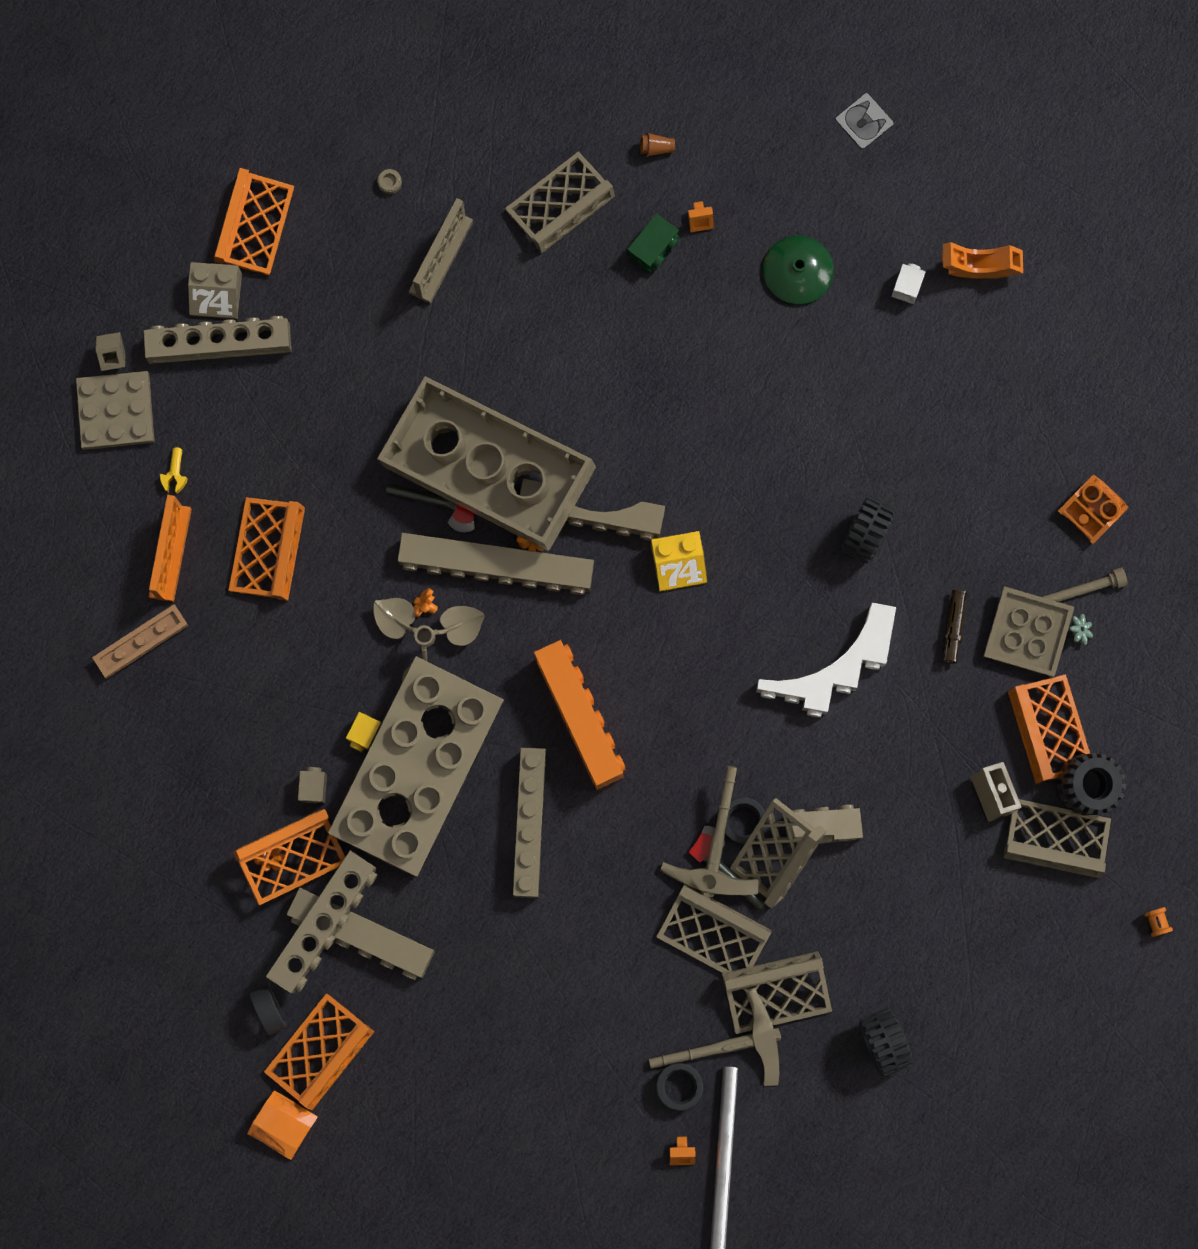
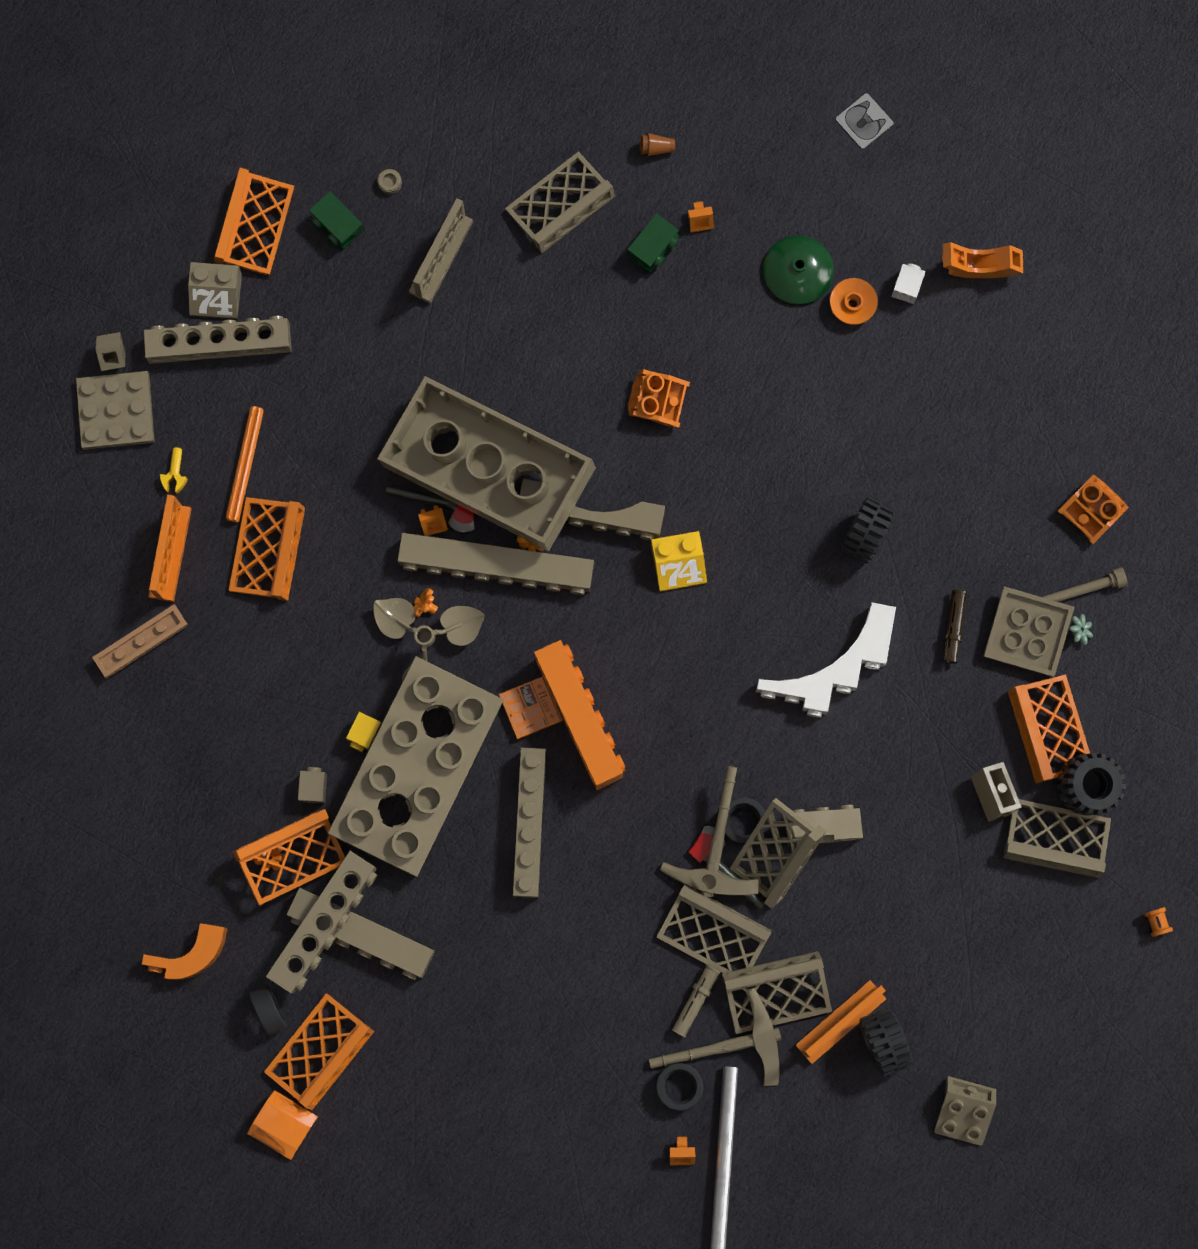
none -> orange arch [142,923,227,980]
none -> orange axle [226,406,263,522]
none -> dark green brick [309,191,364,249]
none -> orange tile [418,505,448,536]
none -> orange tile [499,676,563,740]
none -> orange slope [628,369,690,428]
none -> dark tan pin [671,964,720,1038]
none -> orange fence [795,980,886,1064]
none -> orange dish [830,278,878,325]
none -> dark tan bracket [934,1076,996,1146]

